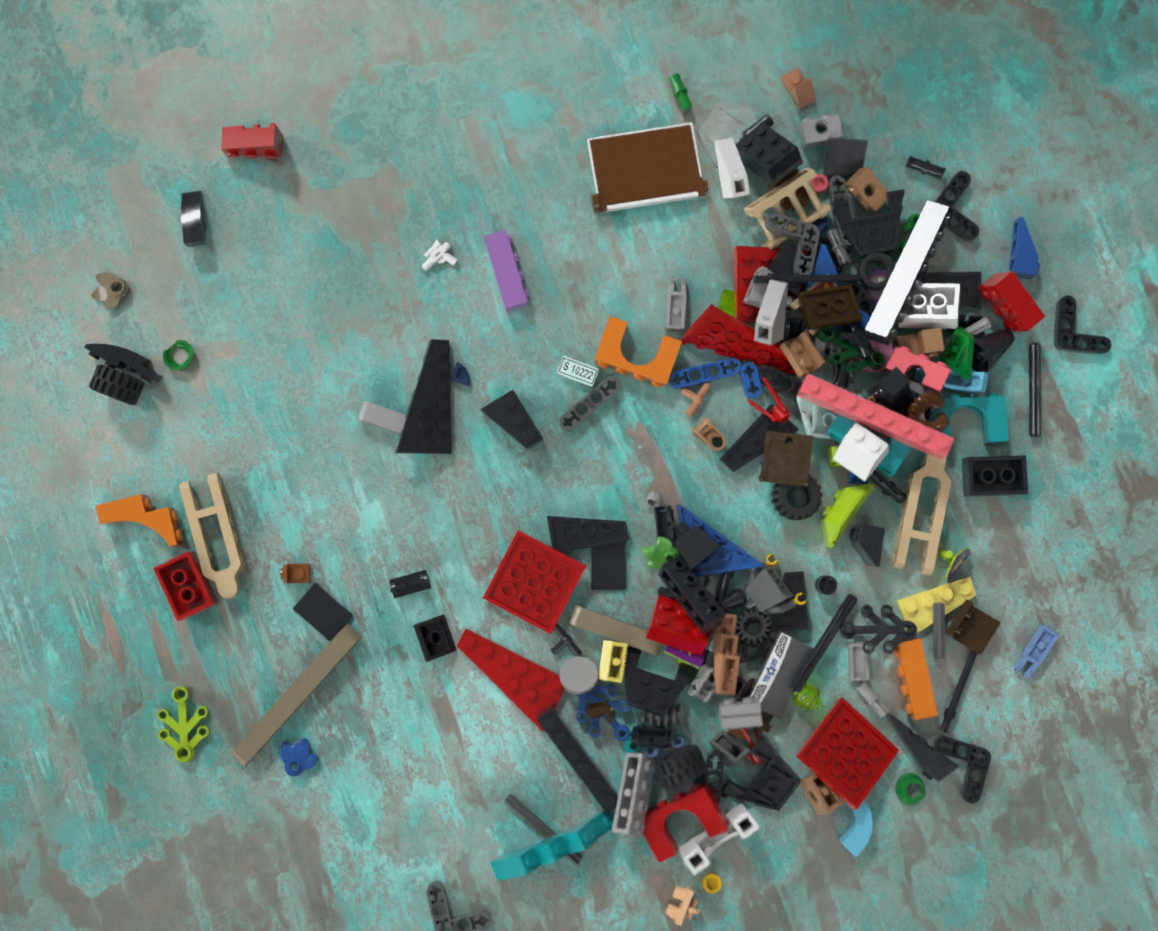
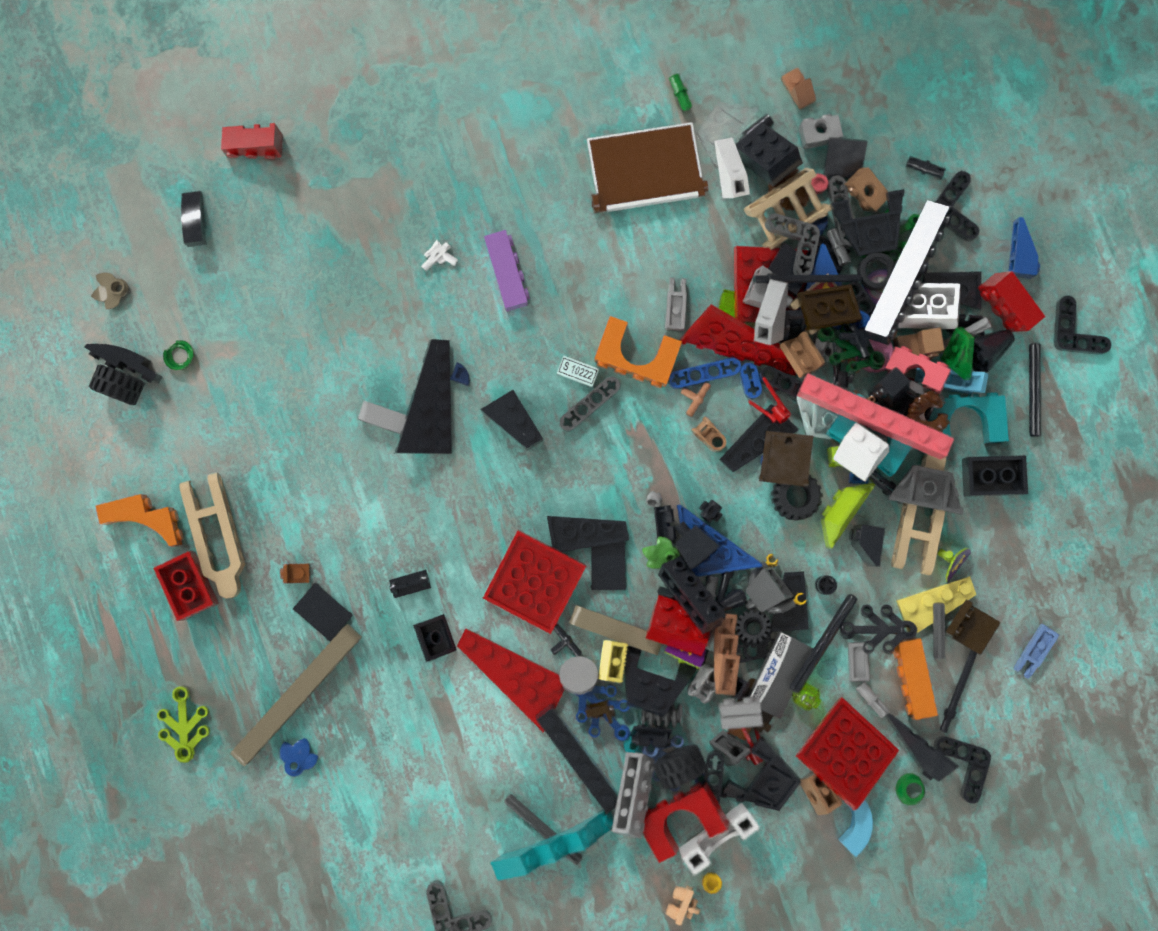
none -> black gear [699,500,723,524]
none -> dark grey wing [888,465,964,515]

